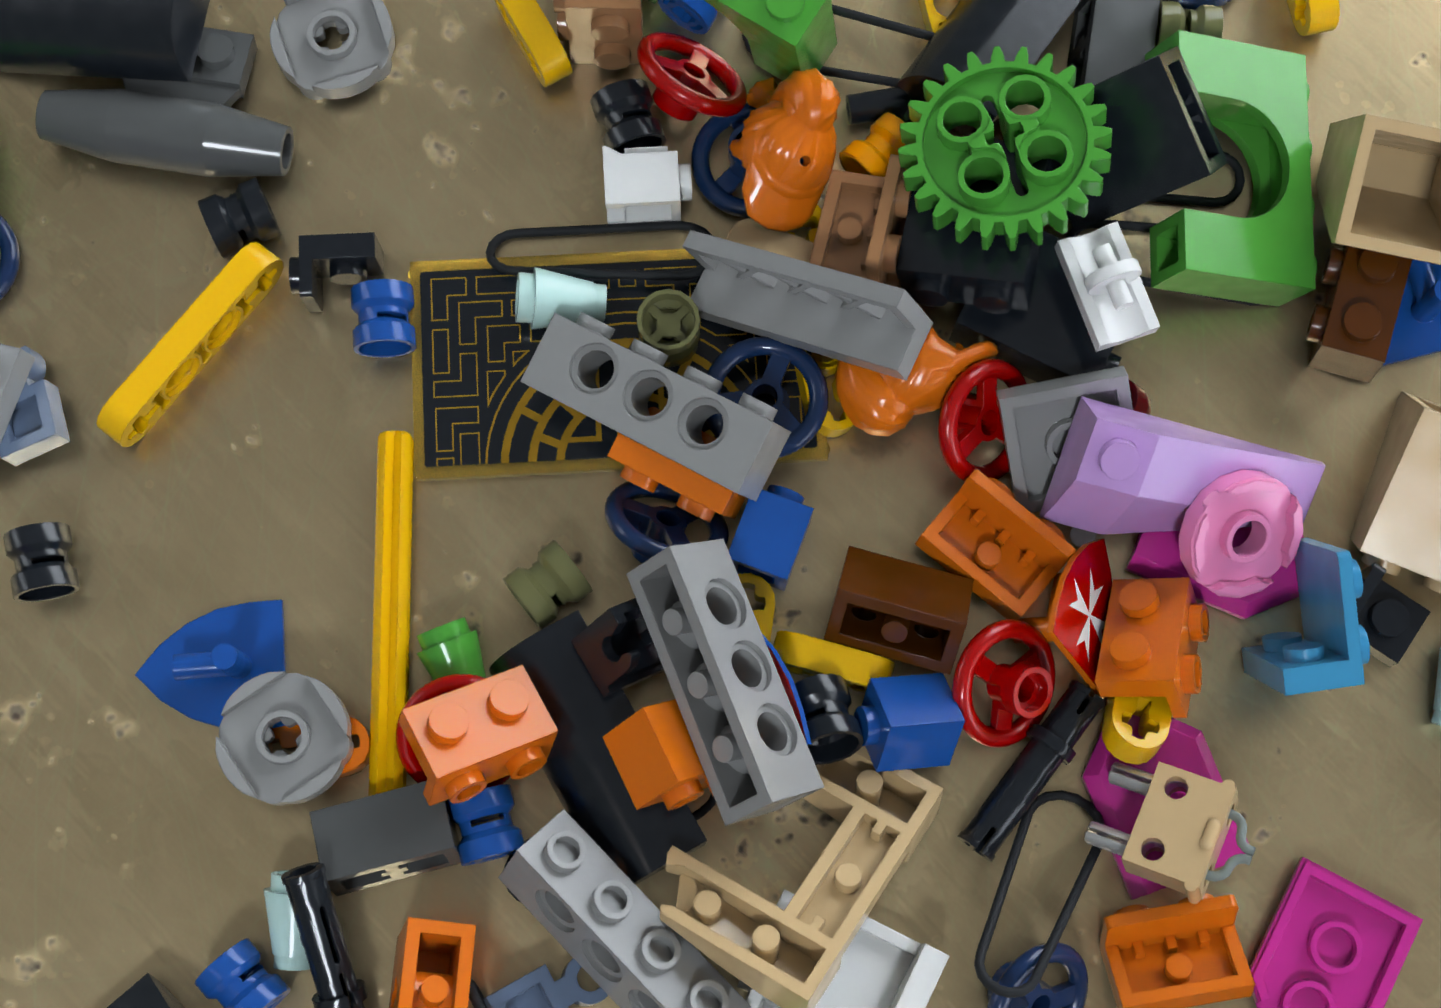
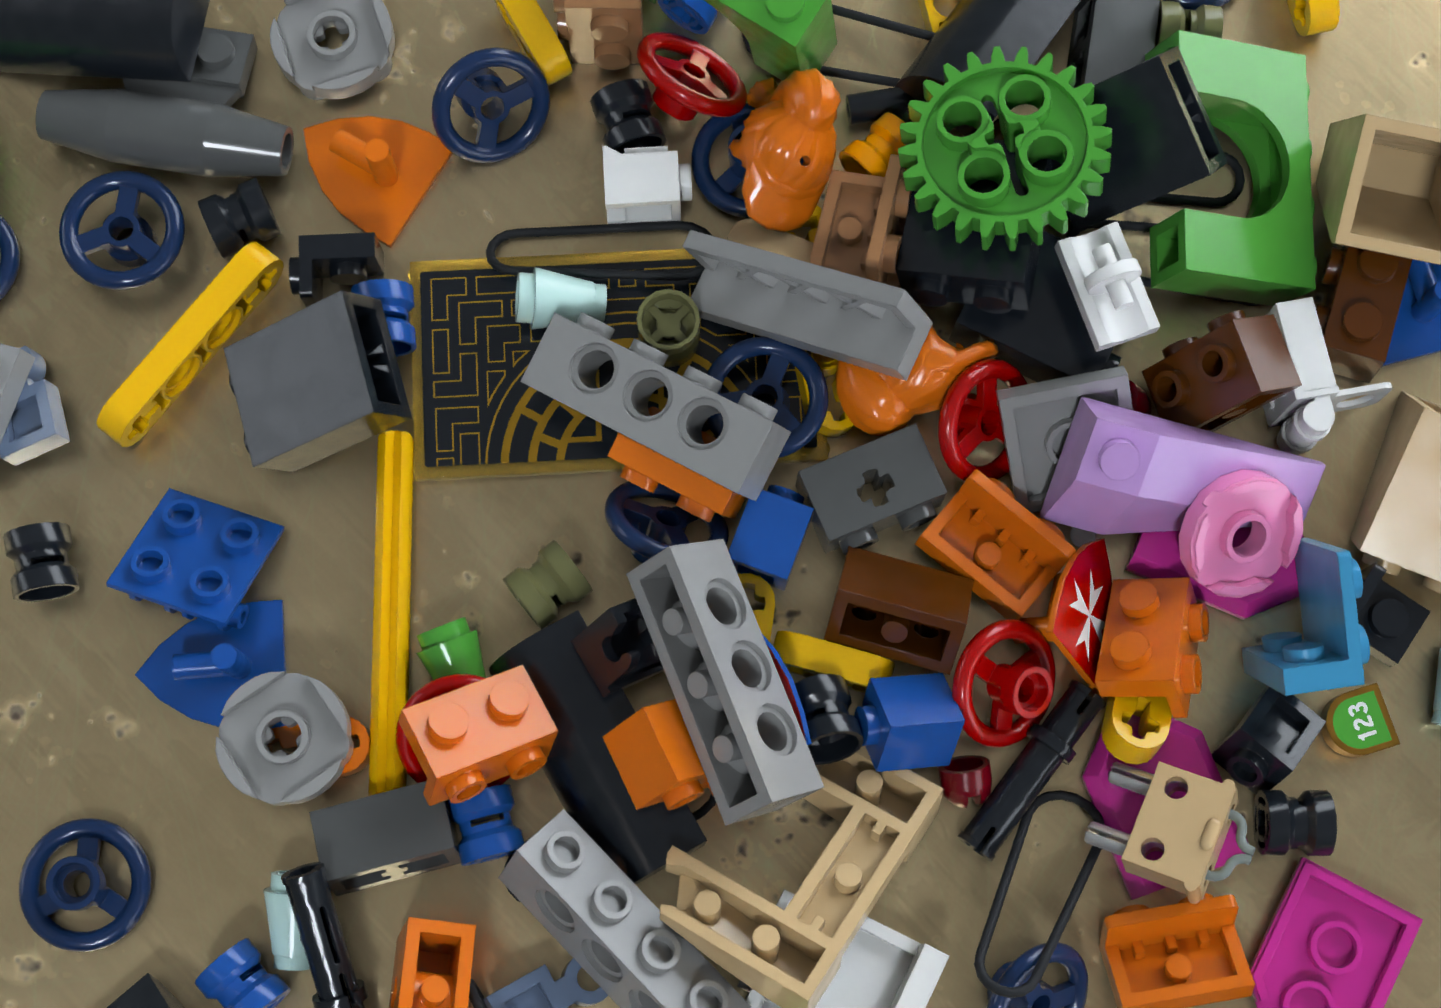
none -> dark blue piece [19,818,152,952]
none -> dark blue piece [59,171,185,290]
none -> blue hinge [106,488,285,632]
none -> black brick [223,290,412,472]
none -> orange shield [303,116,453,248]
none -> dark blue piece [431,47,550,163]
none -> dark grey brick [795,423,948,555]
none -> dark red hinge [938,755,992,808]
none -> reddish brown brick [1142,310,1302,432]
none -> black bracket [1212,686,1326,795]
none -> black wheel [1253,790,1337,856]
none -> white piece [1263,297,1393,455]
none -> tile [1321,683,1400,757]

